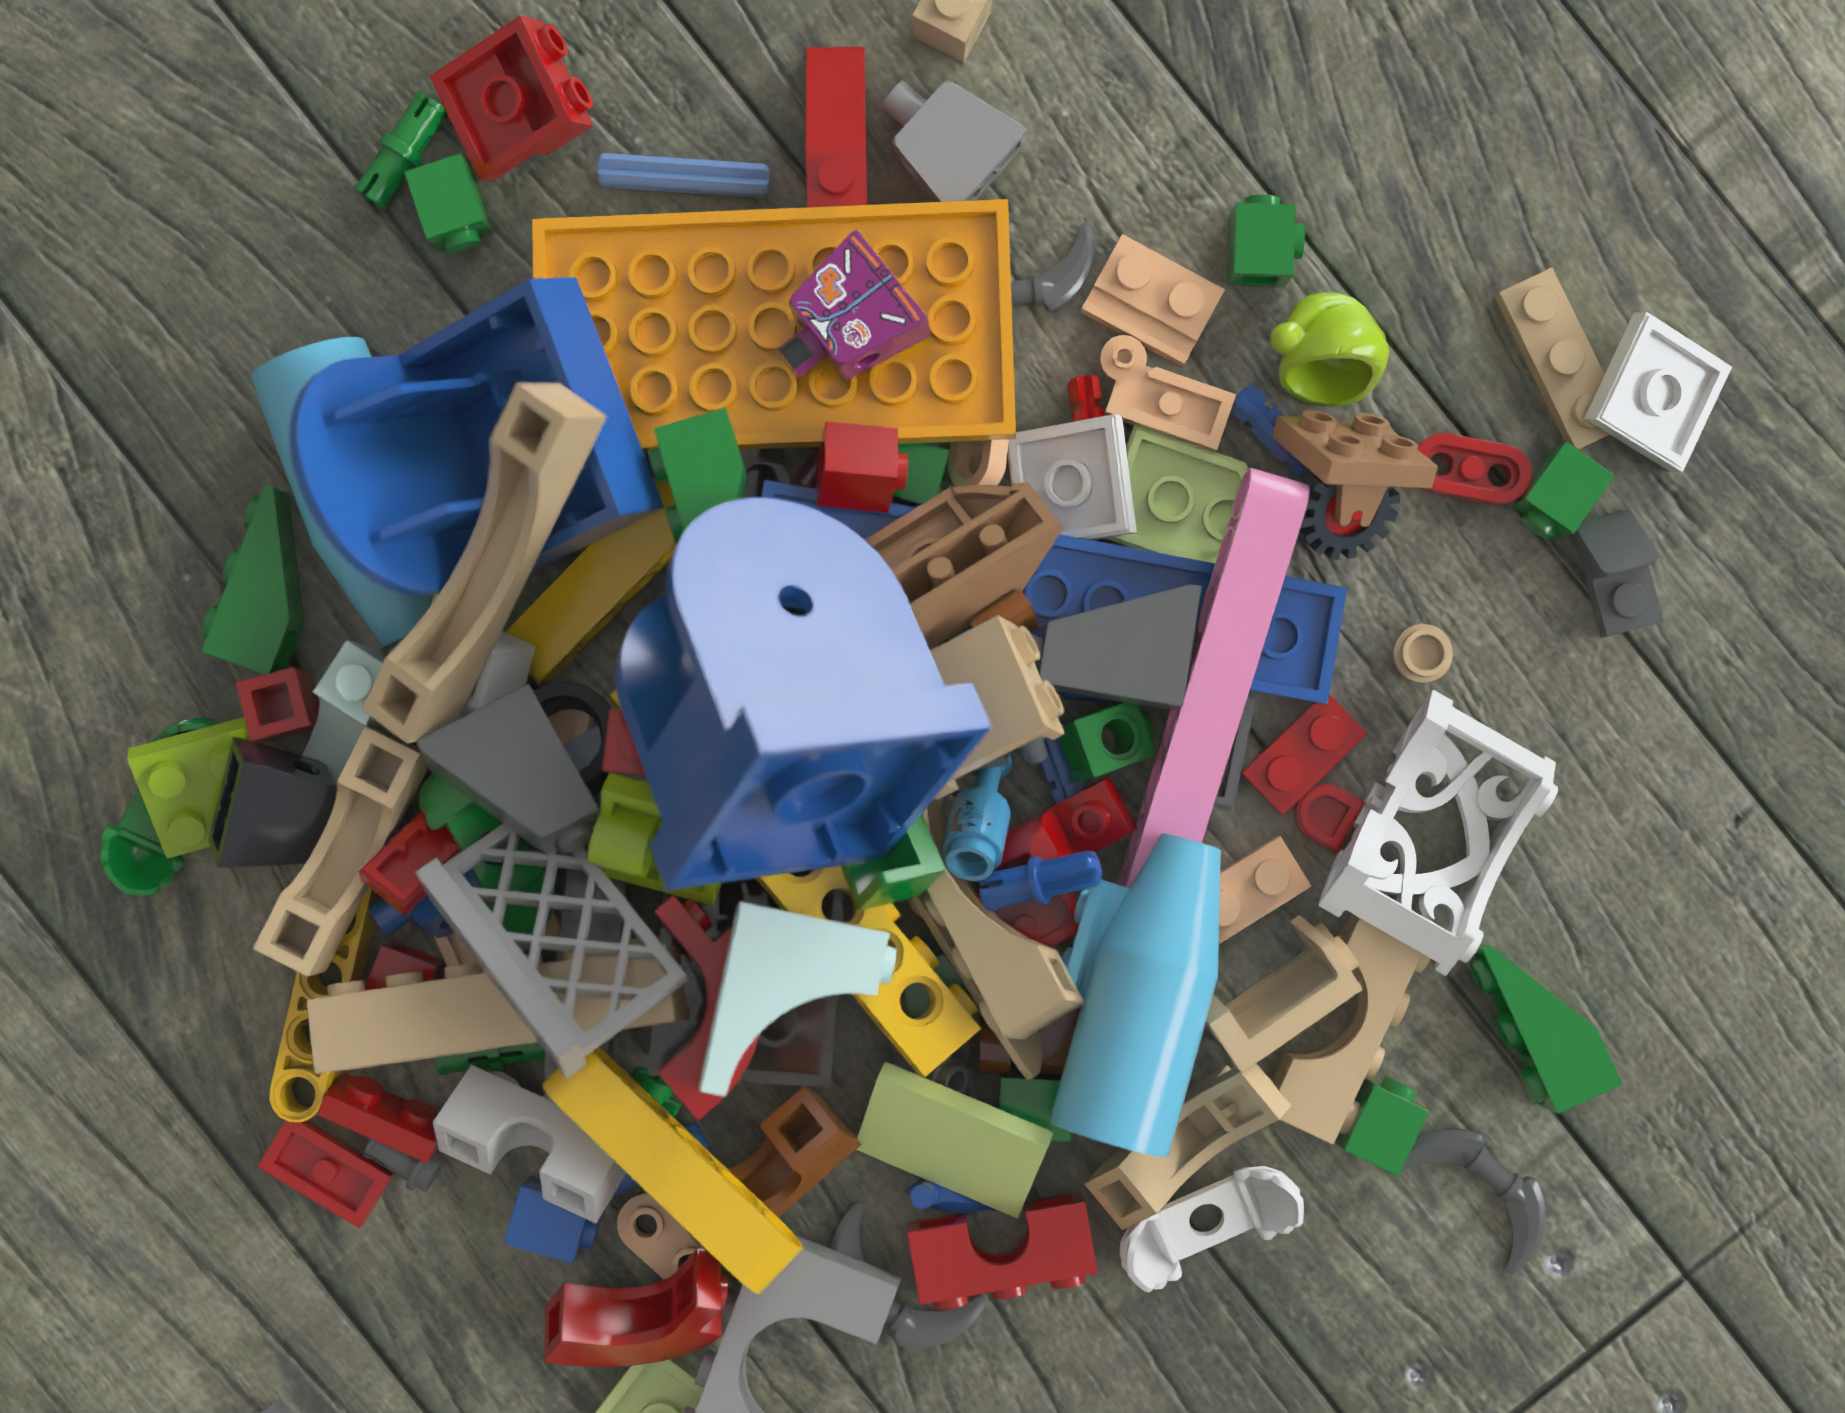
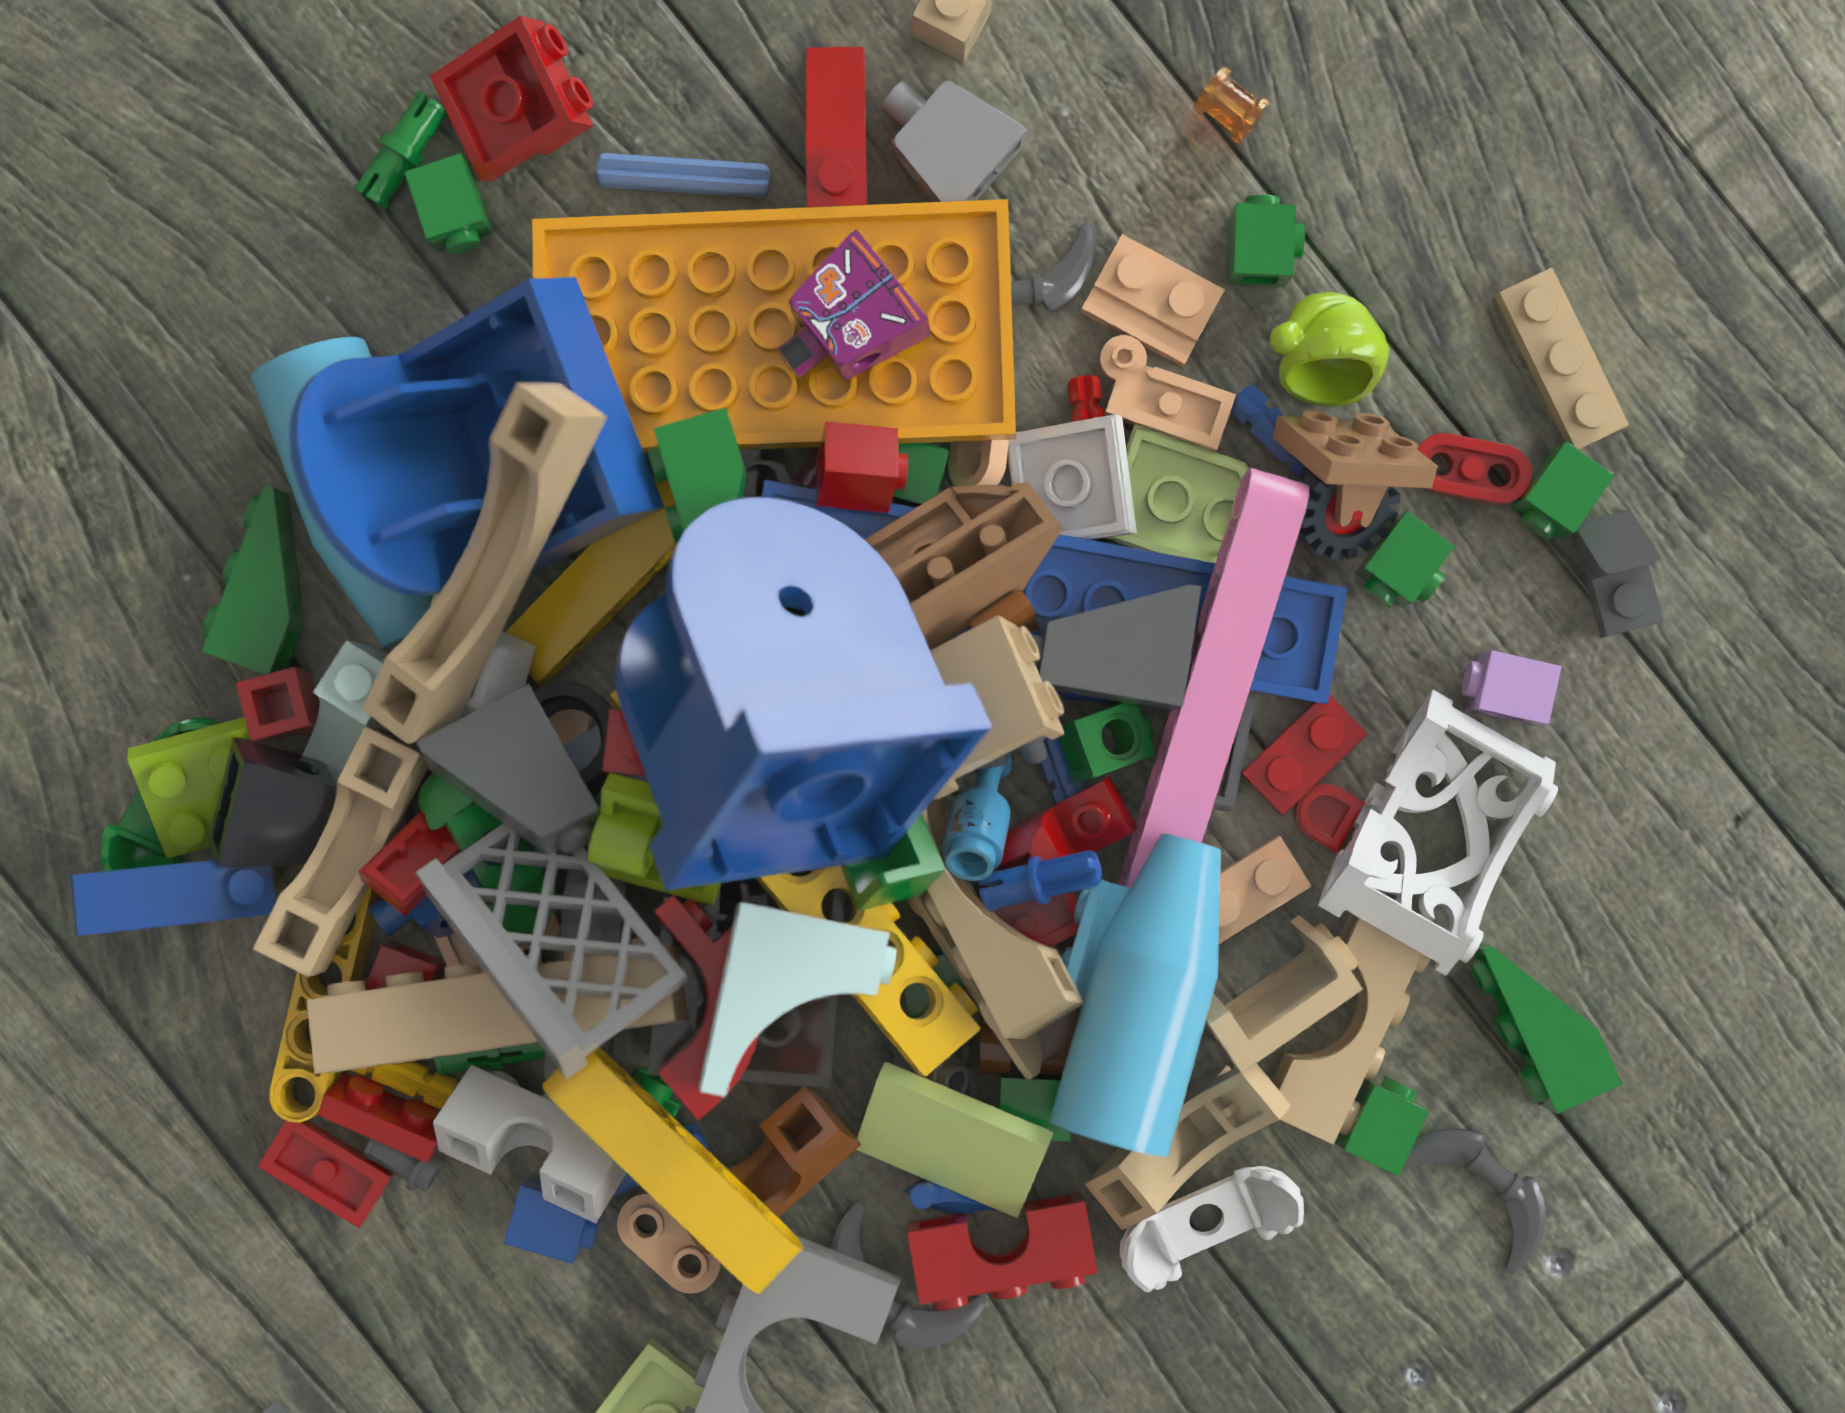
red arch [543,1248,728,1367] -> none
tan plate [1392,624,1453,683] -> none
white tile [1584,312,1732,472] -> none
none -> blue slope [70,860,276,936]
none -> yellow axle [351,1061,459,1110]
none -> clear orange bush [1193,66,1271,145]
none -> green brick [1354,511,1455,608]
none -> lavender brick [1461,650,1562,726]

